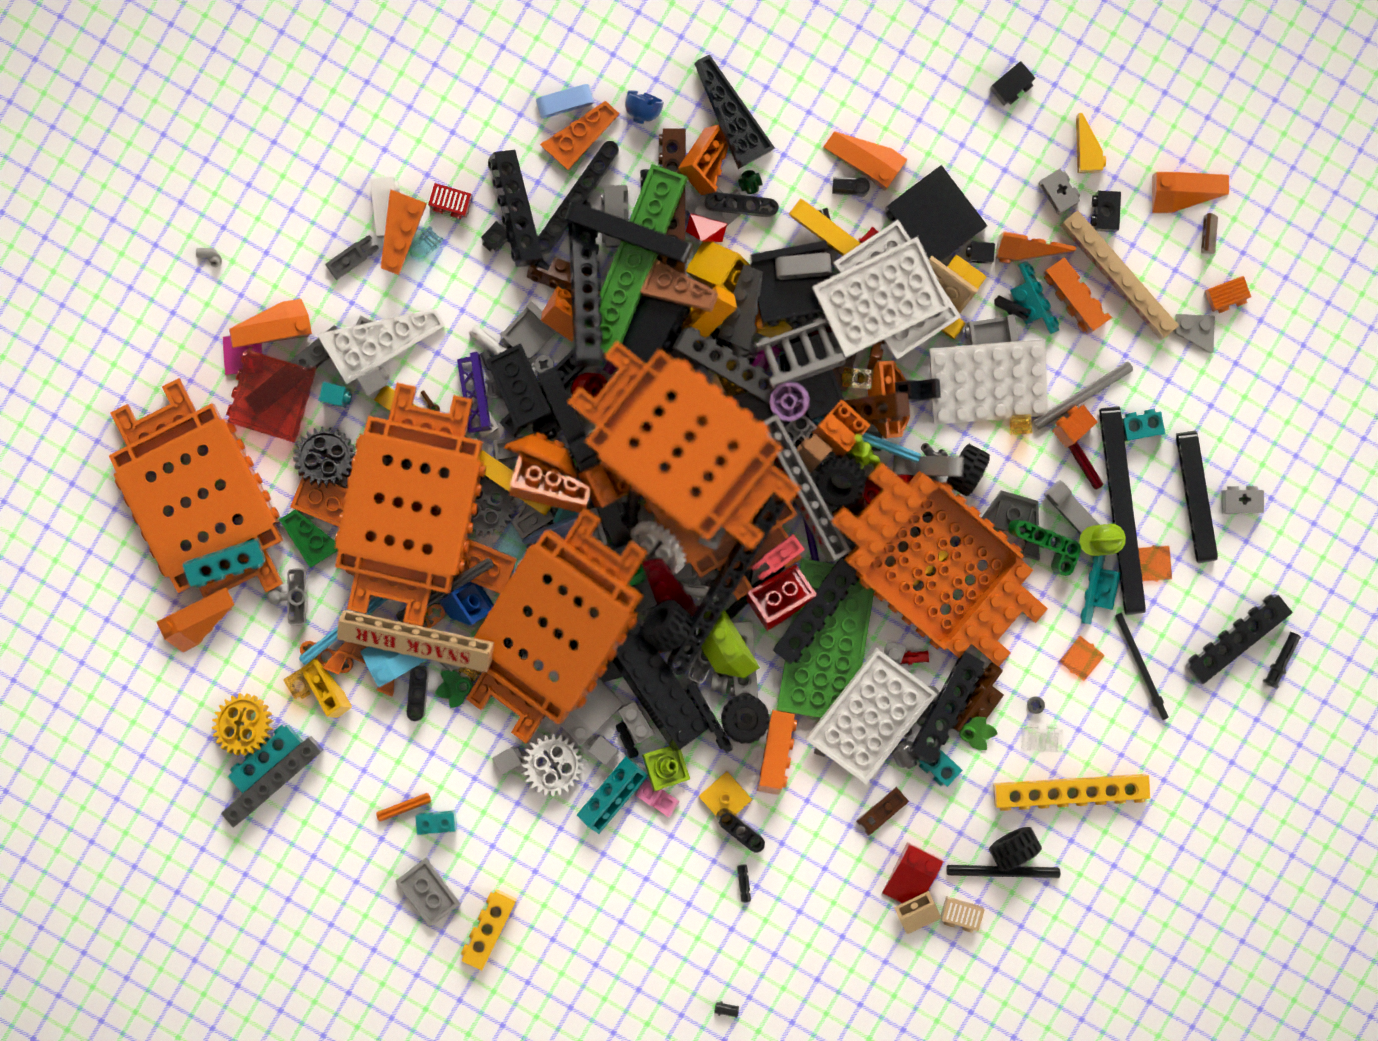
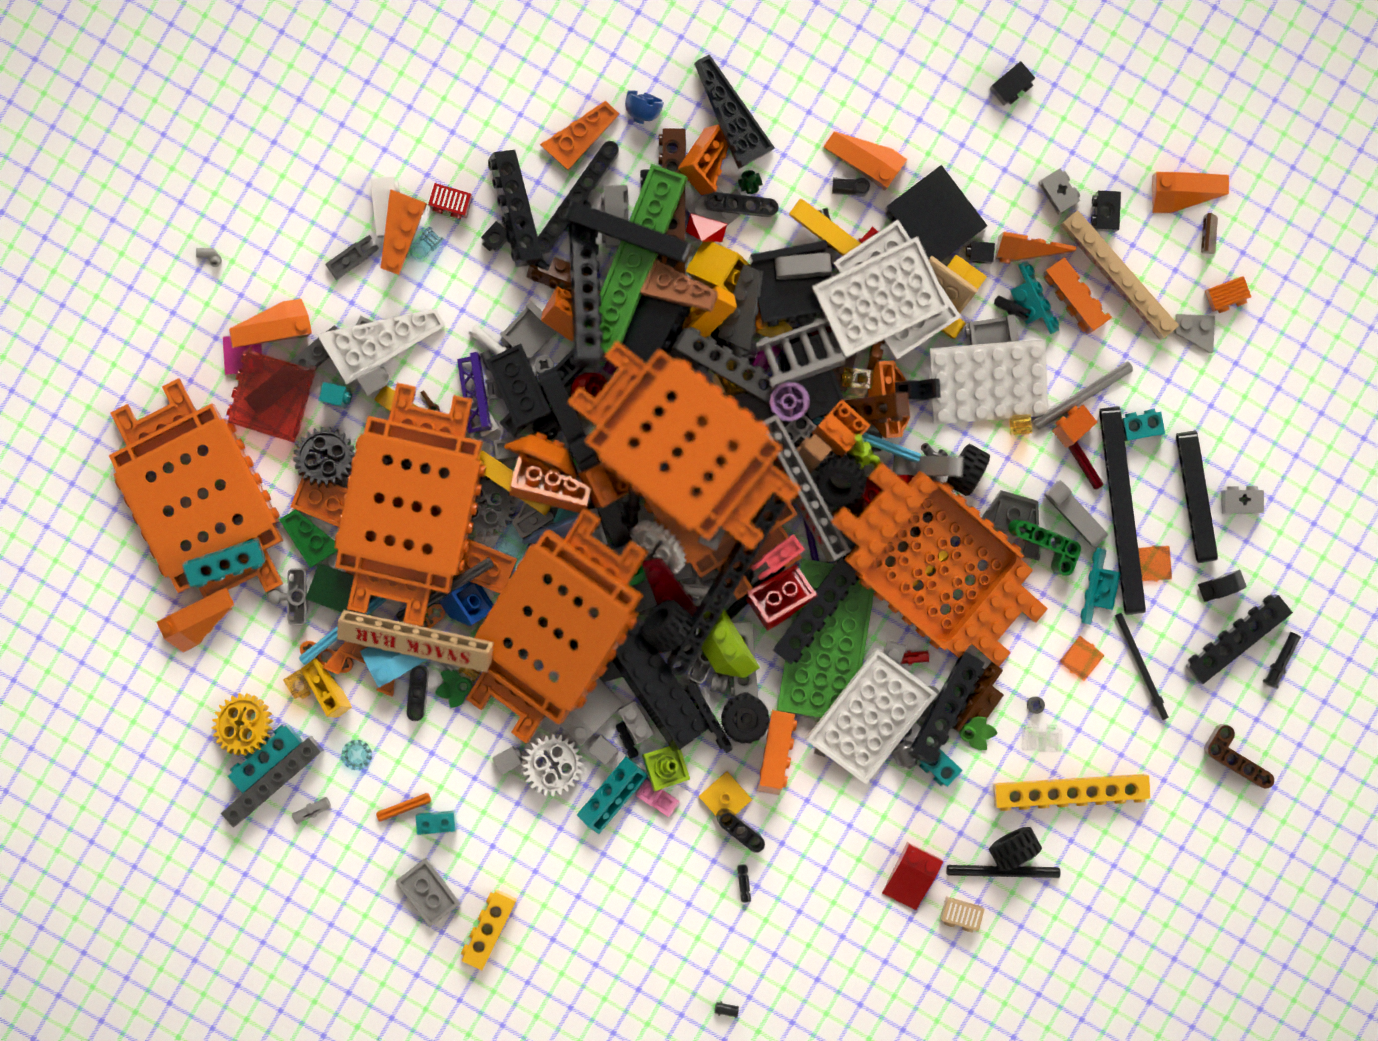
light blue beam [536,84,594,118] -> none
reddish brown plate [856,786,909,836] -> none
tan brick [894,891,941,935] -> none
yellow slope [1076,113,1106,173] -> none
lime piece [1079,524,1126,556] -> none
none -> light grey pin [292,797,332,824]
none -> dark green panel [306,563,356,612]
none -> clear light blue gear [341,740,372,770]
none -> black brick [1198,569,1247,602]
none -> reddish brown beam [1204,724,1275,789]

